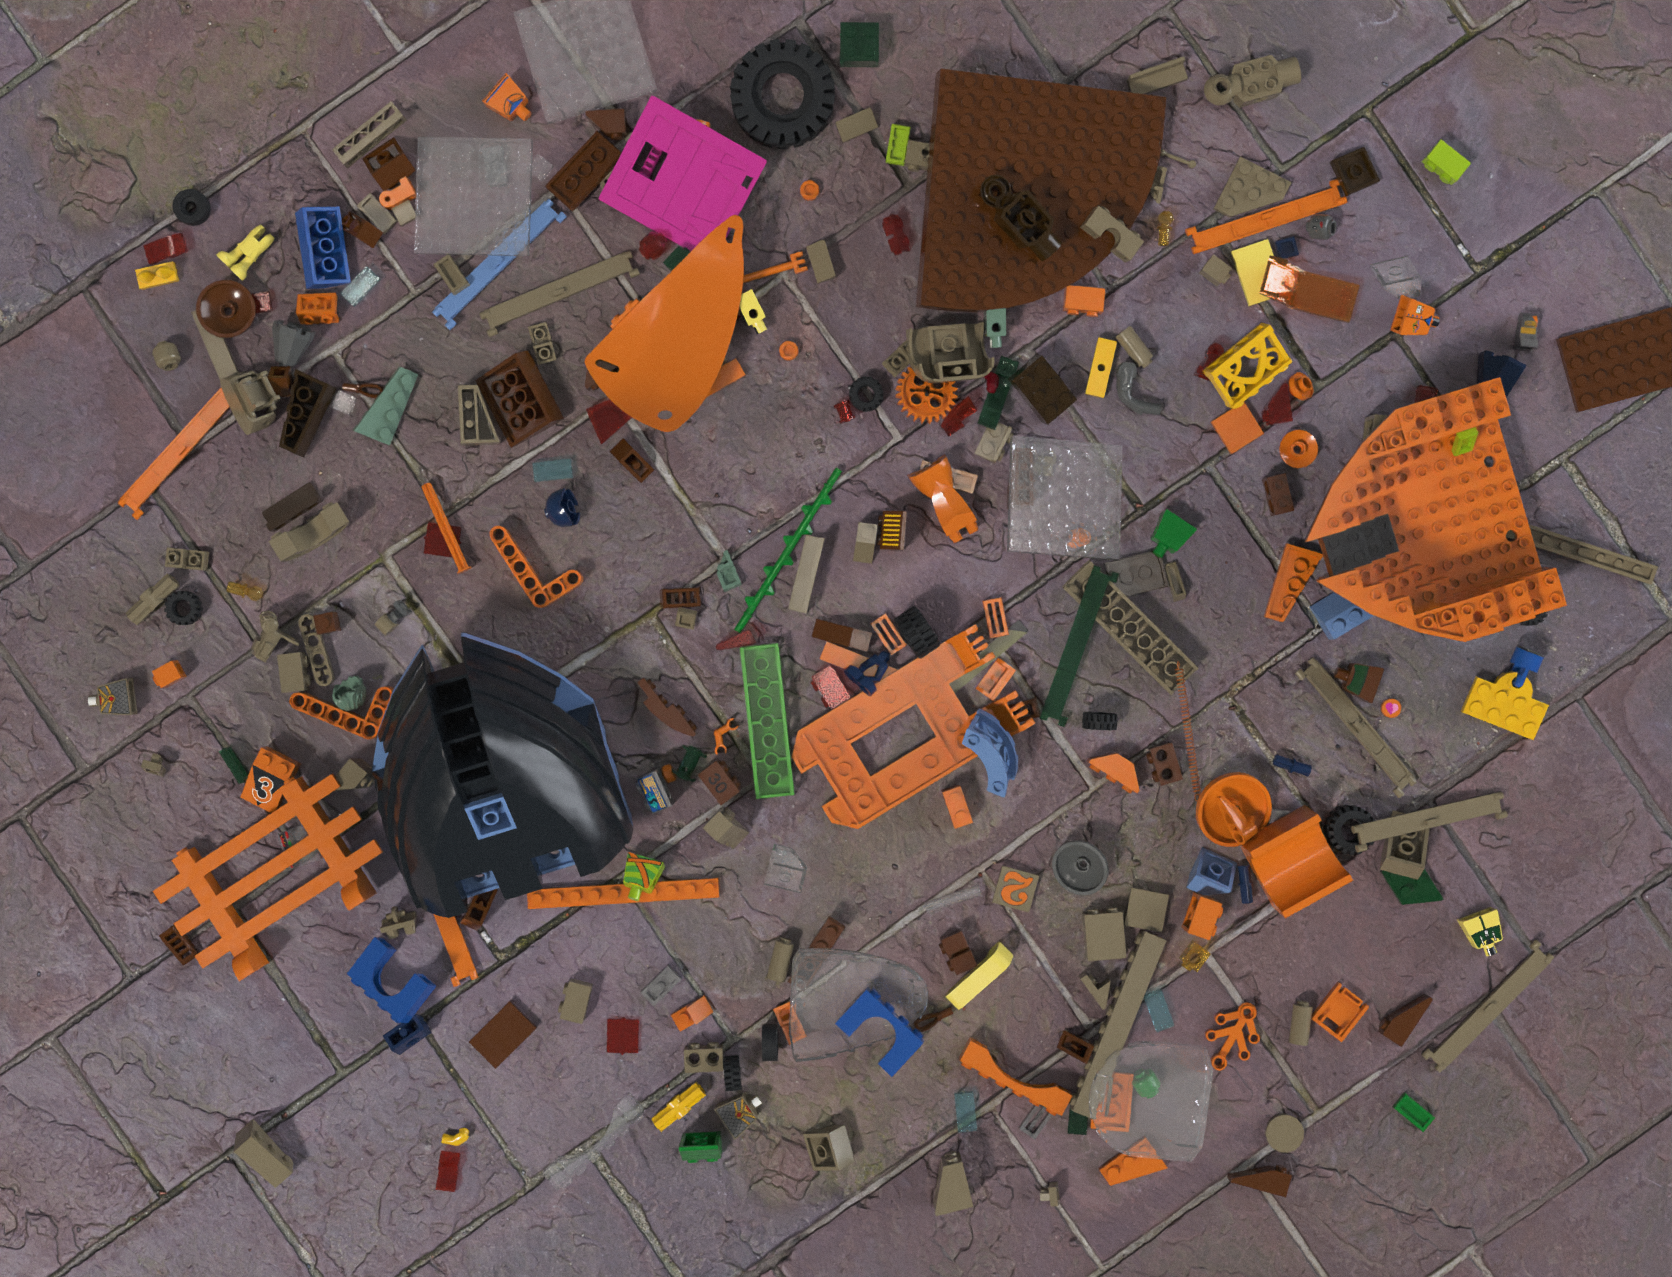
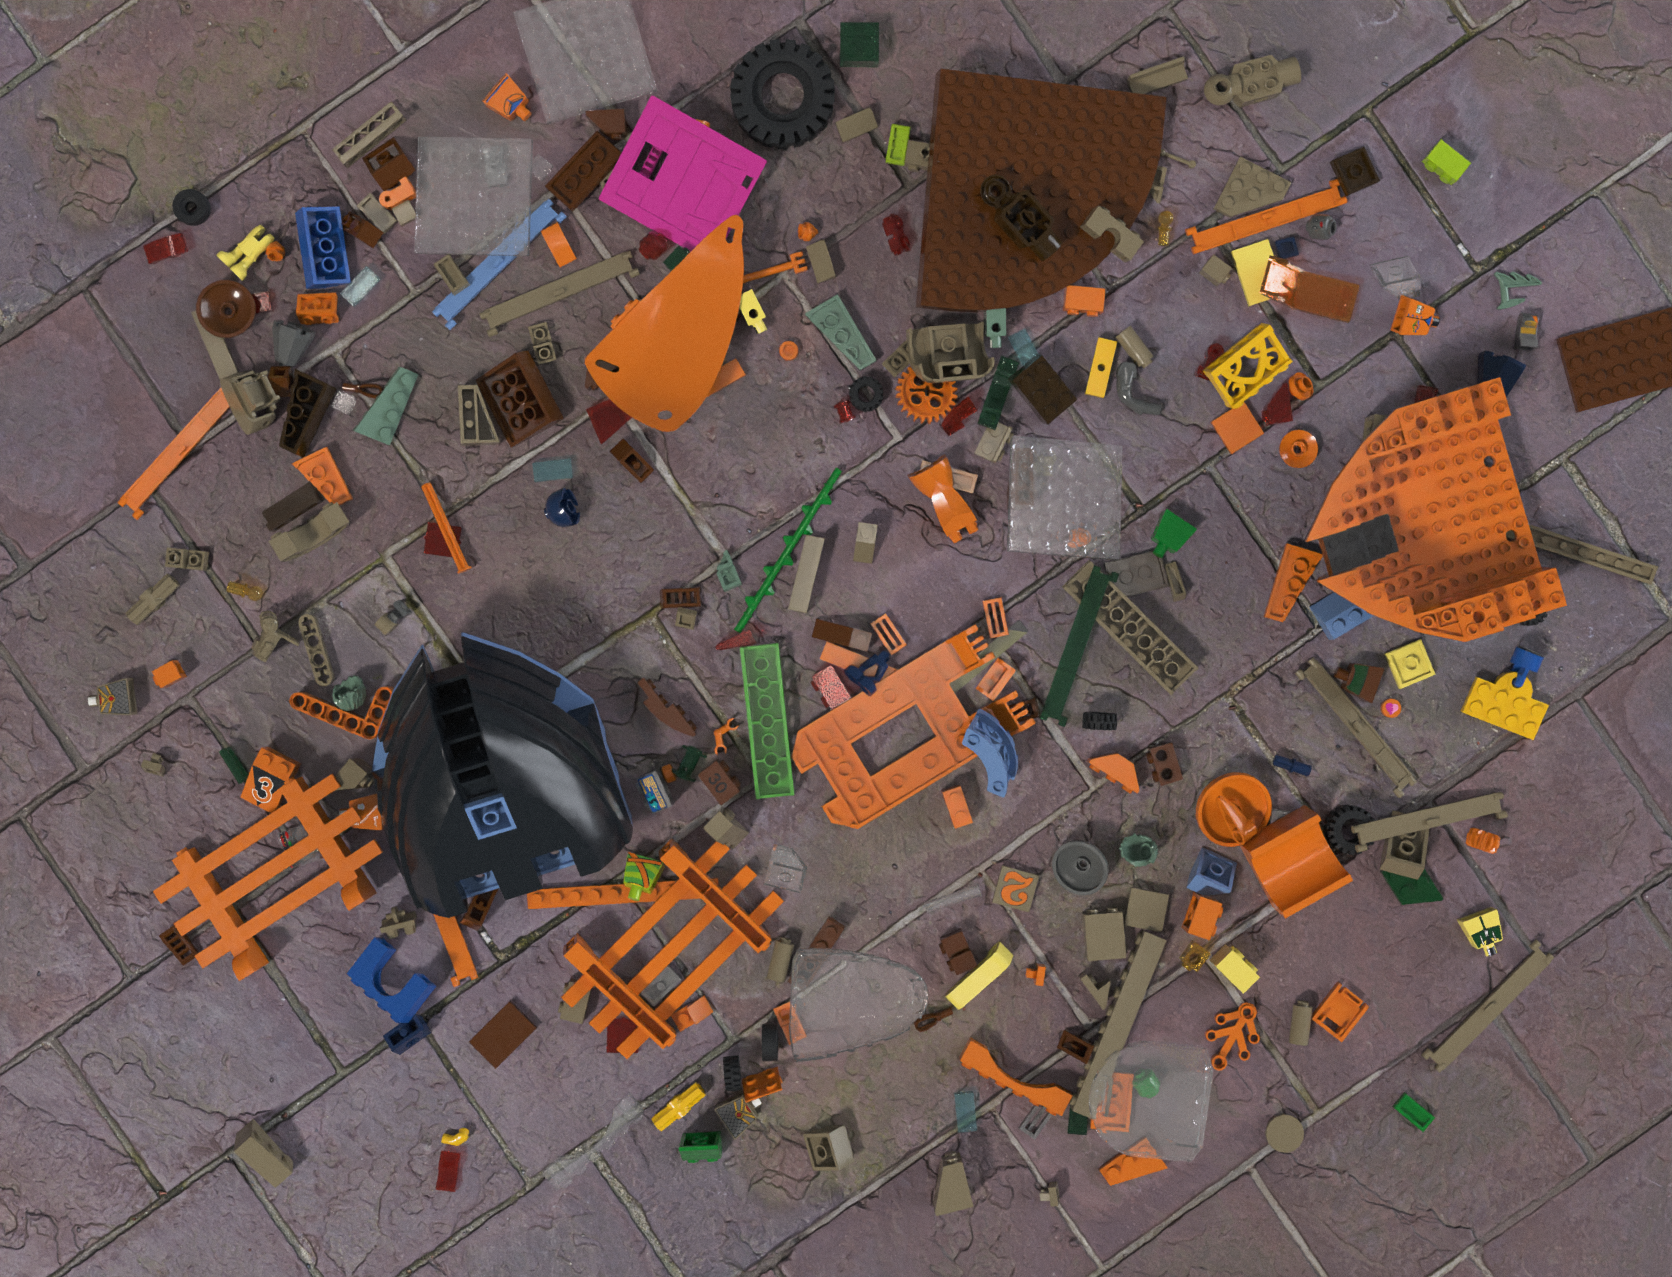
yellow tile [135,261,179,290] -> none
dark tan head [152,341,181,371] -> none
black tyre [164,591,203,625] -> none
dark tan brick [277,652,311,693] -> none
reddish brown brick [313,612,341,635] -> none
orange beam [490,526,583,608] -> none
dark tan brick [684,1042,724,1073] -> none
orange tile [800,180,819,201] -> none
blue arch [835,987,924,1077] -> none
reddish brown slope [876,511,907,552] -> none
black tyre [894,606,940,659] -> none
dark red arm [982,371,999,393] -> none
clear light blue tile [1144,989,1175,1032] -> none
orange piece [1175,661,1201,801] -> none
reddish brown slope [1227,1165,1292,1197] -> none
dark blue axle [1237,865,1253,904] -> none
reddish brown brick [1262,473,1294,516] -> none
reddish brown slope [1378,994,1433,1047] -> none
lime plate [1451,427,1478,456] -> none
none -> orange plate [265,241,286,261]
none -> orange wing [292,447,353,506]
none -> orange torso [339,793,384,830]
none -> orange slope [541,222,577,267]
none -> orange fence [561,838,784,1059]
none -> orange hinge [742,1066,783,1103]
none -> orange plate [798,222,818,241]
none -> sand green wing [805,294,877,371]
none -> clear light blue tile [1008,329,1038,366]
none -> orange tile [1025,963,1046,986]
none -> sand green hair [1119,833,1158,867]
none -> light yellow brick [1210,944,1260,994]
none -> light yellow tile [1384,639,1436,689]
none -> orange gear [1465,827,1501,854]
none -> sand green piece [1494,272,1542,310]

